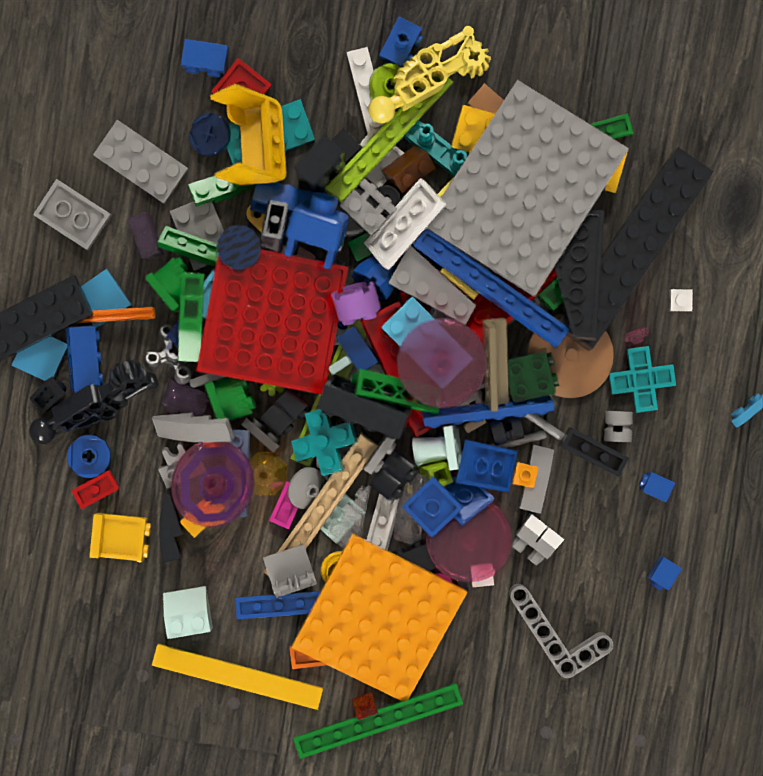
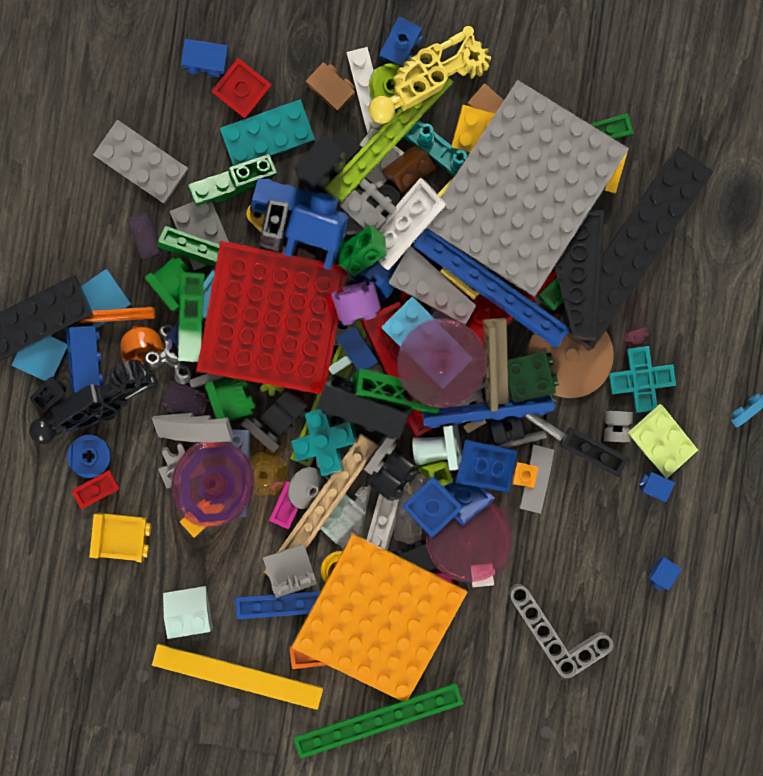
light grey plate [33,179,112,251] -> none
black slope [159,492,185,563] -> none
dark blue tile [189,113,231,156] -> none
yellow windscreen [210,84,286,185] -> none
dark blue tile [216,225,261,270] -> none
clear red plate [352,692,378,720] -> none
light grey hips [511,513,564,566] -> none
white plate [669,289,693,311] -> none
none -> orange cylinder [120,325,164,363]
none -> medium nougat brick [306,62,355,114]
none -> green brick [338,225,387,277]
none -> yellowish green plate [628,404,698,479]

